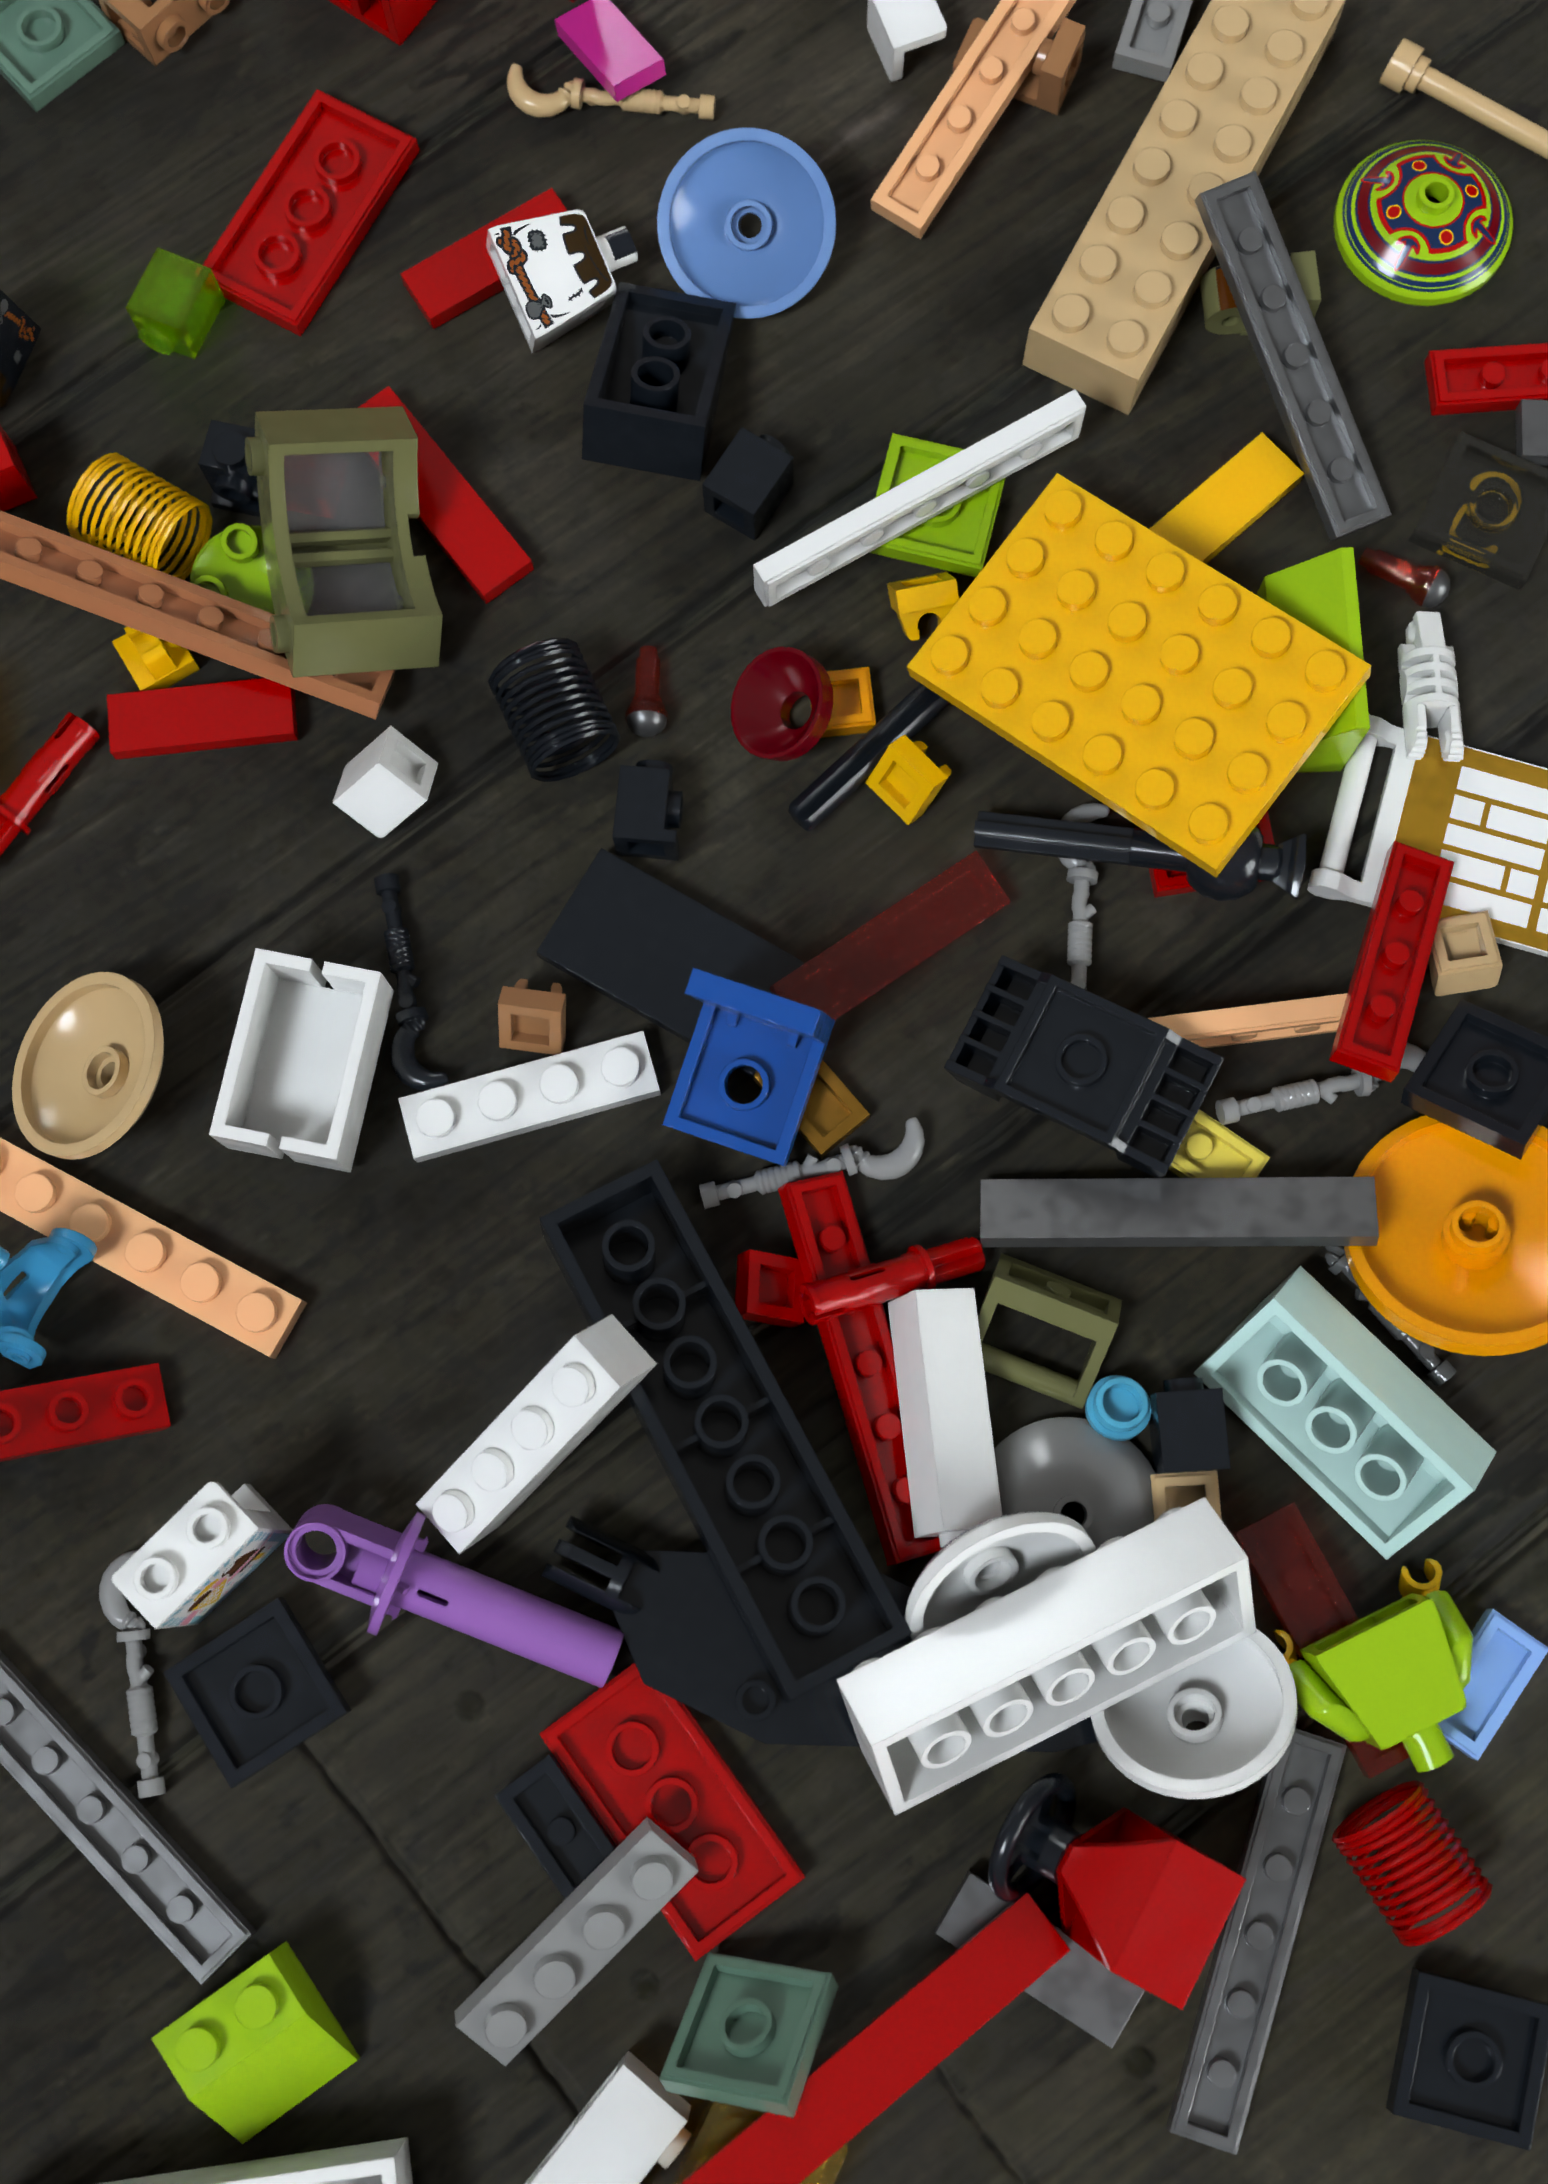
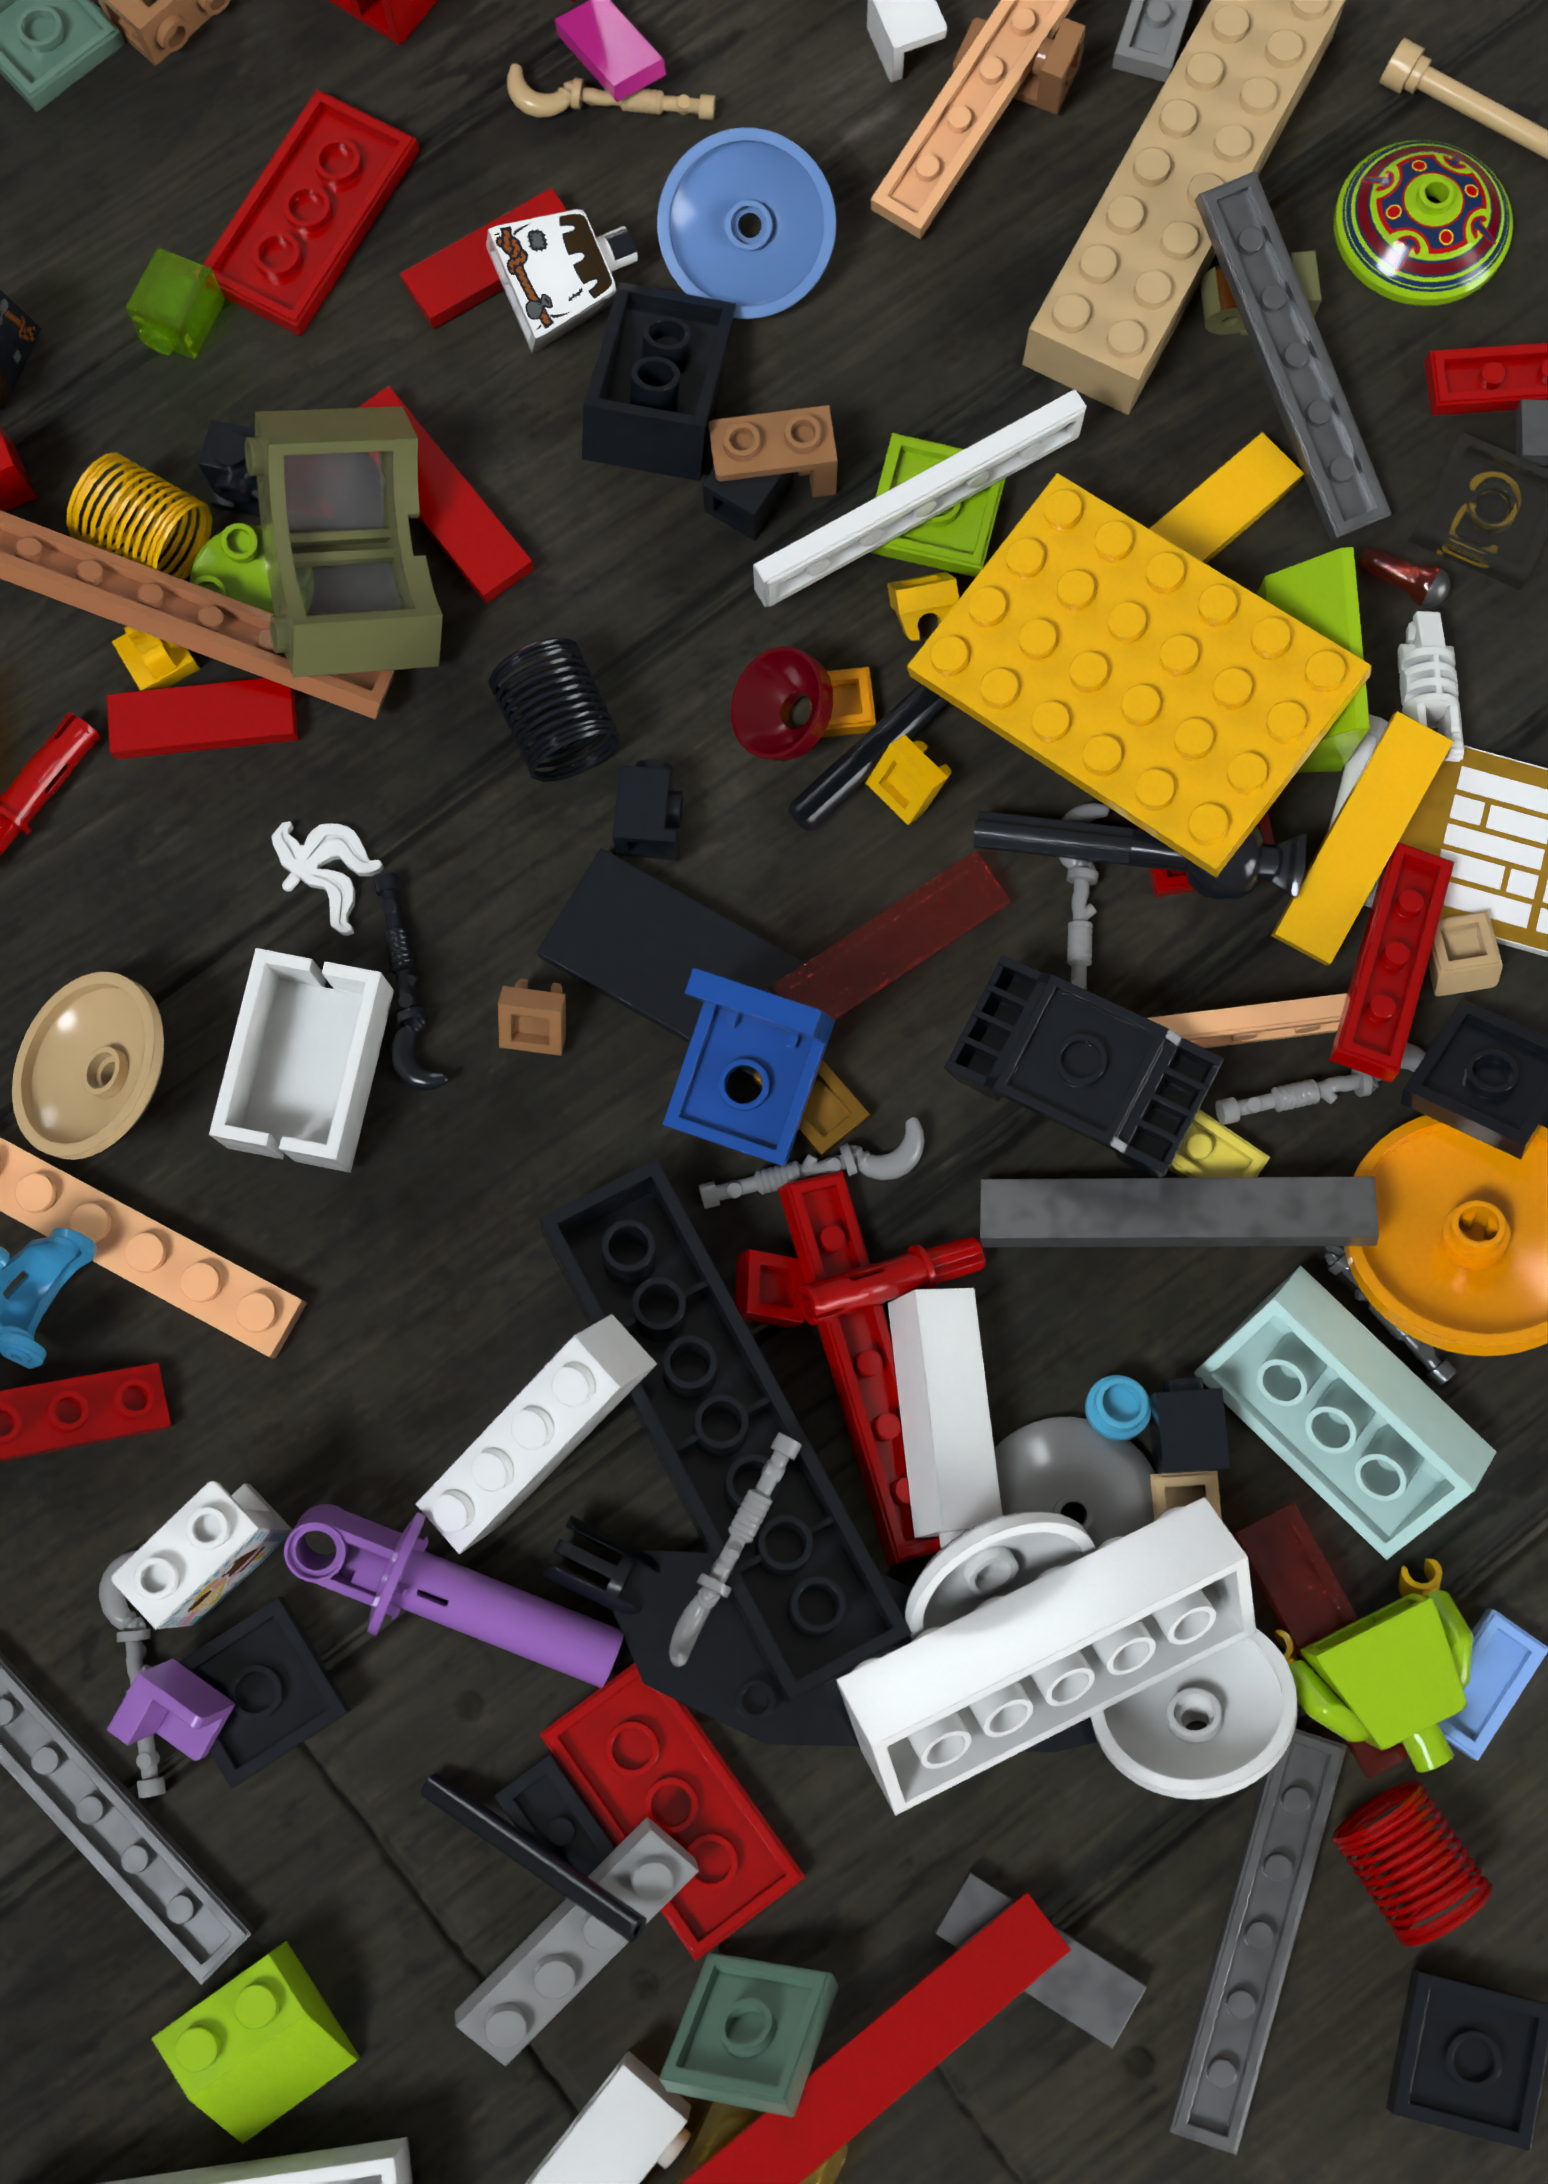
white panel [332,726,438,838] -> none
white plate [398,1031,661,1163] -> none
clear red piece [625,646,668,738] -> none
olive tile [977,1253,1122,1409] -> none
red piece [988,1773,1246,2010] -> none
none -> medium lavender panel [107,1659,235,1761]
none -> white piece [272,821,384,936]
none -> black piece [421,1773,647,1942]
none -> light grey piece [669,1432,802,1667]
none -> medium nougat bracket [708,405,838,497]
none -> yellow tile [1271,711,1454,966]

